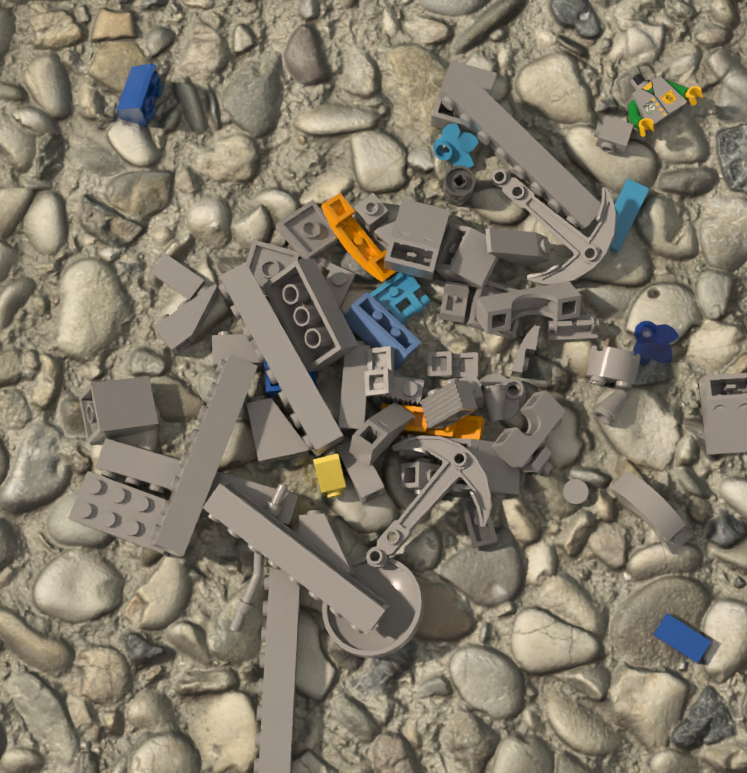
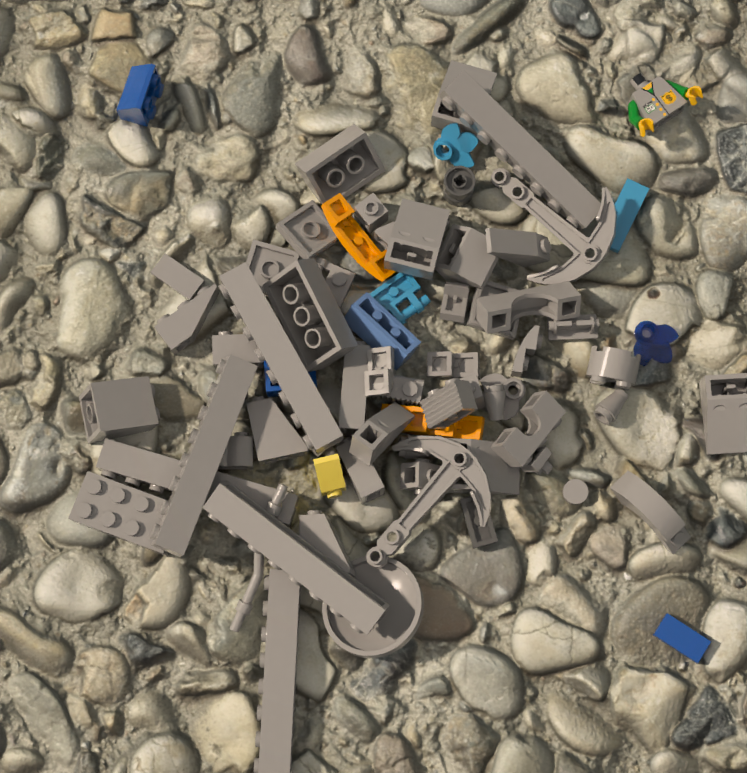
light grey brick [594,116,633,155] -> none
none -> light grey brick [218,432,254,470]
none -> light grey slope [295,124,386,205]

